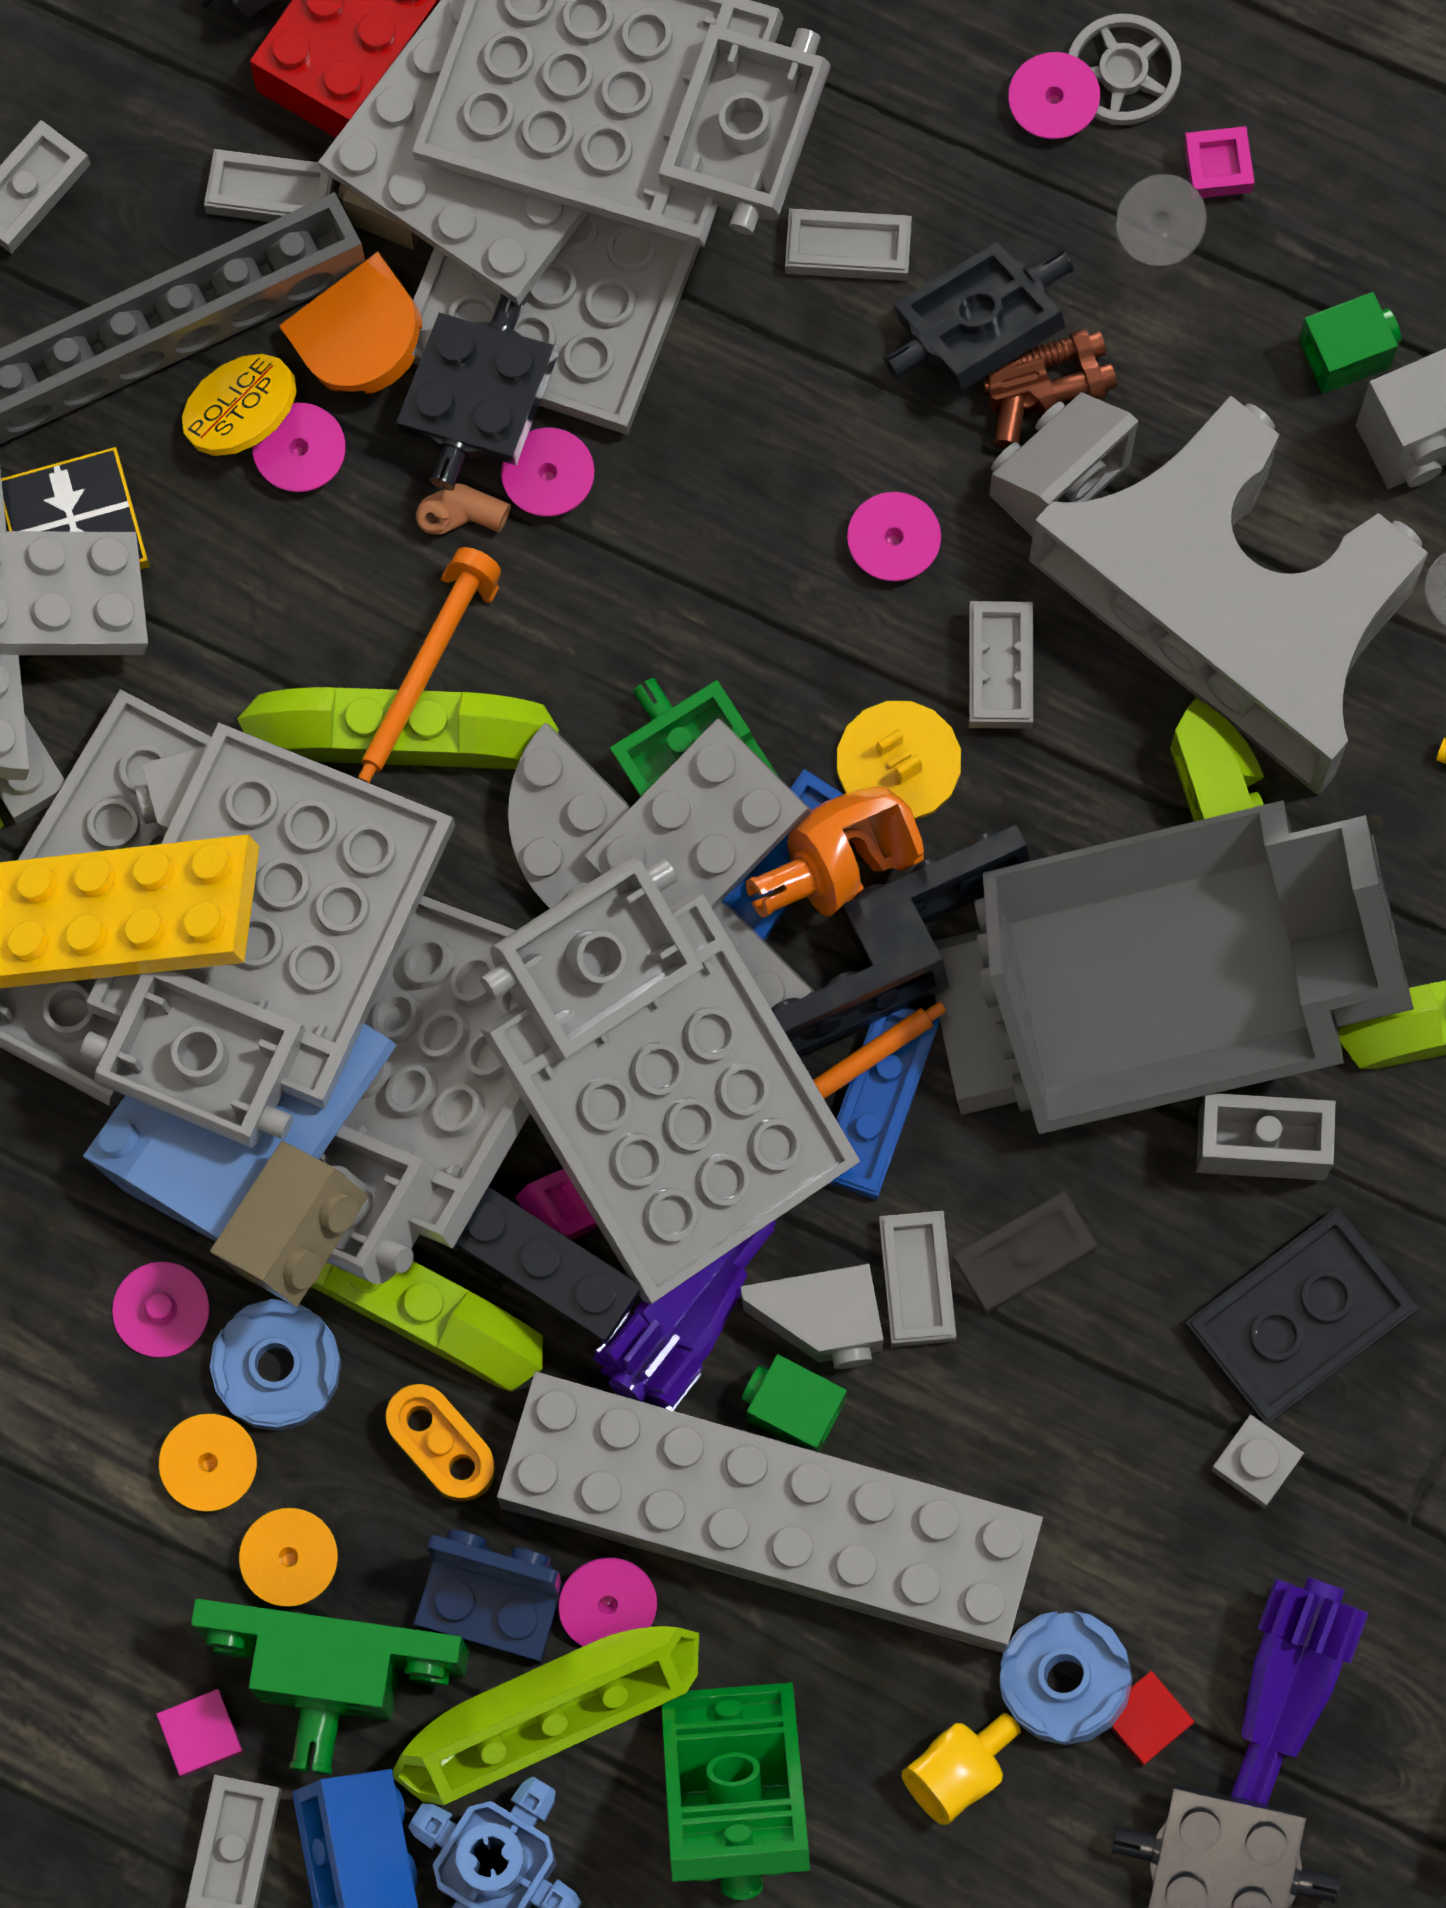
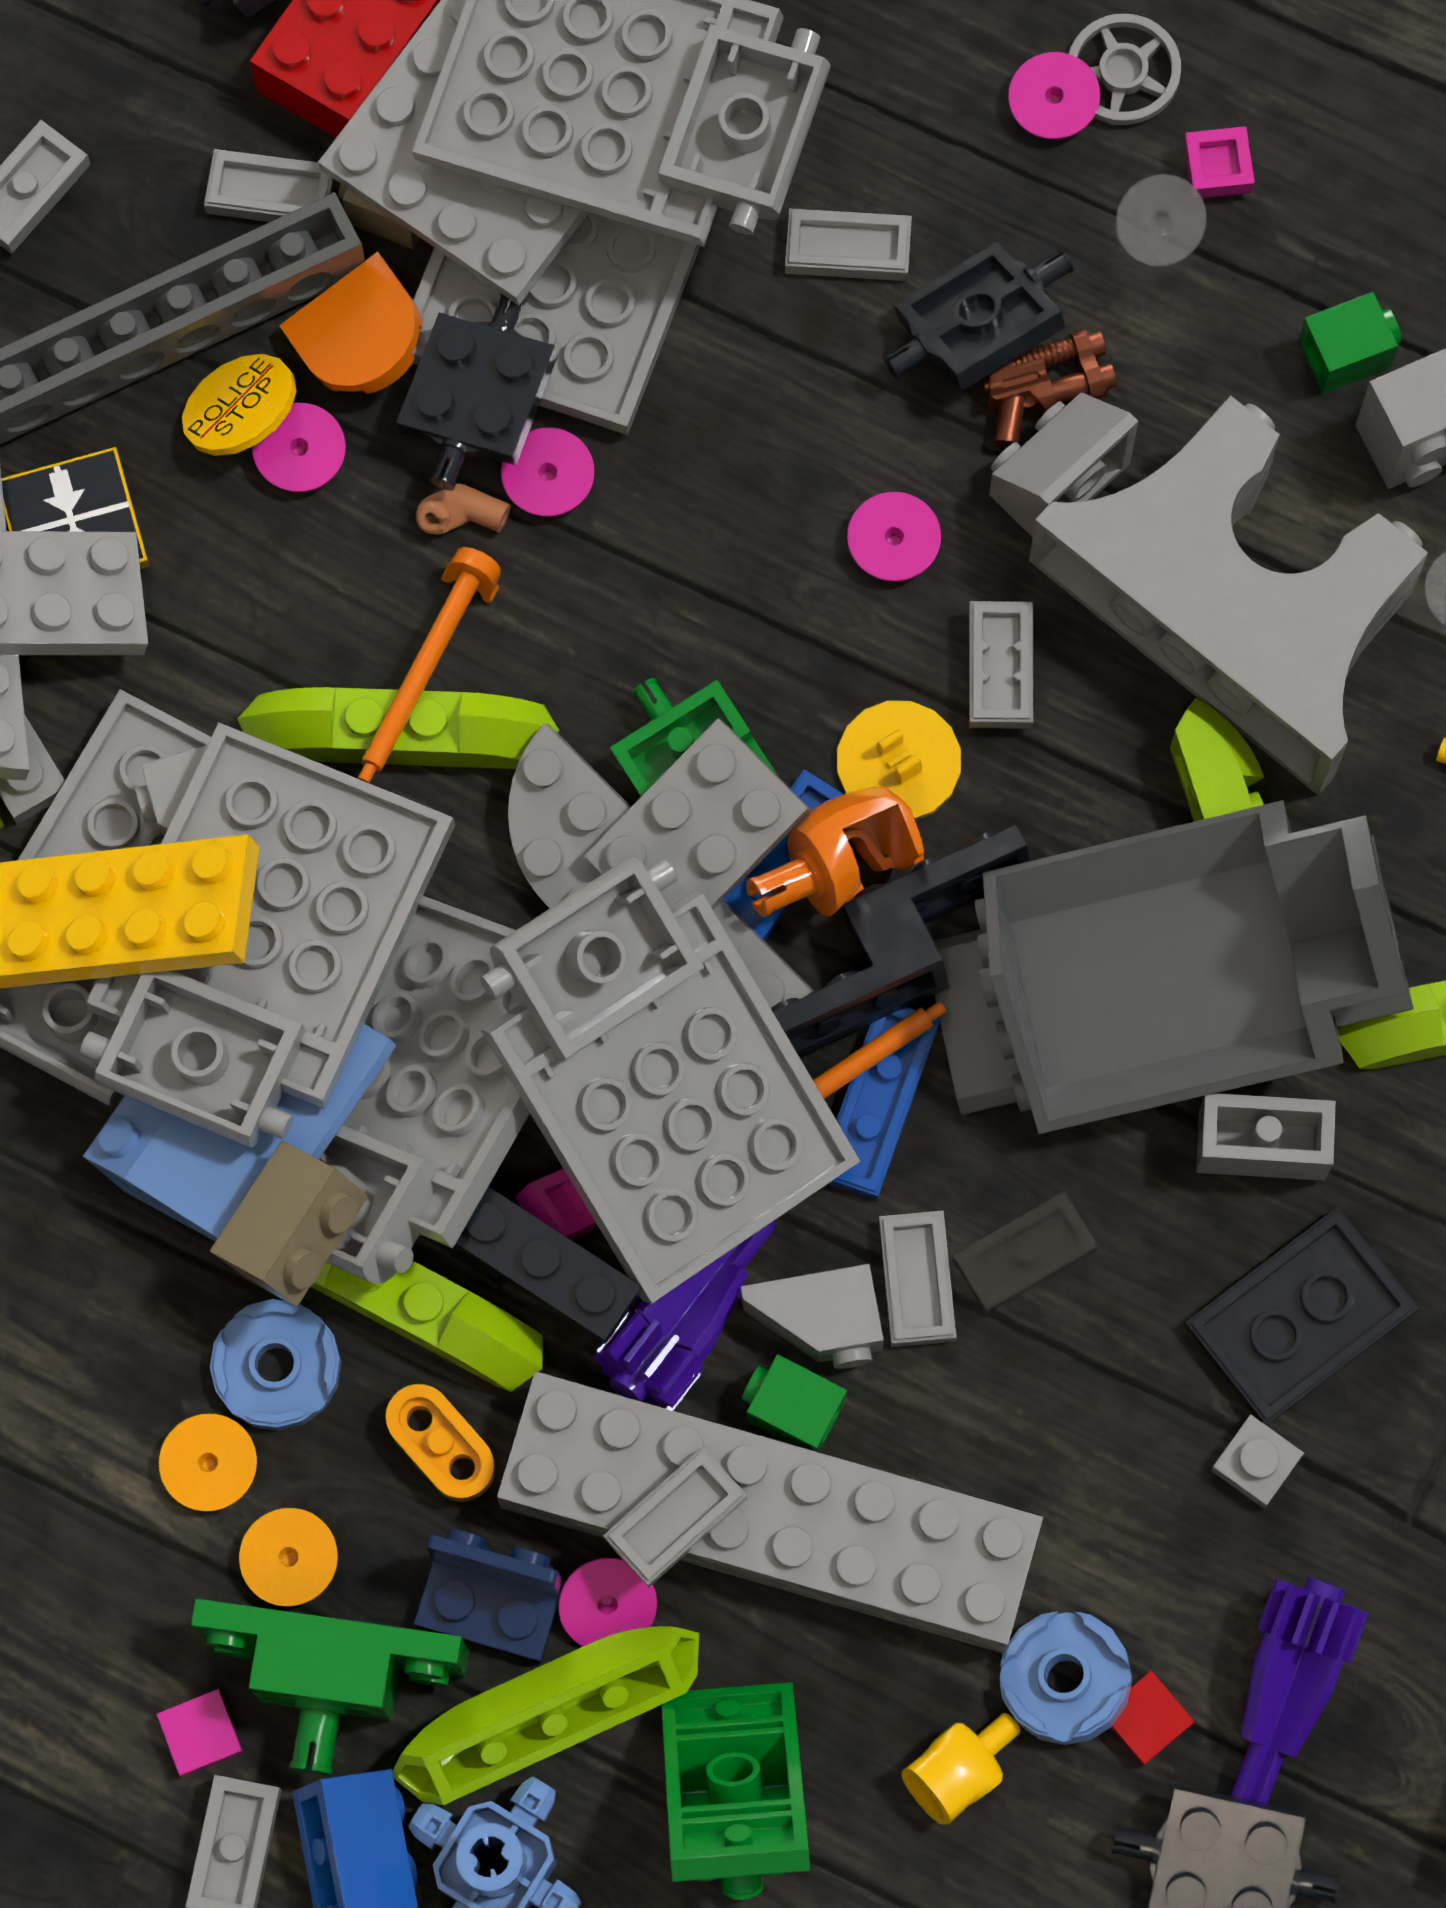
dark pink piece [112,1262,210,1358] -> none
none -> light grey tile [603,1446,747,1588]

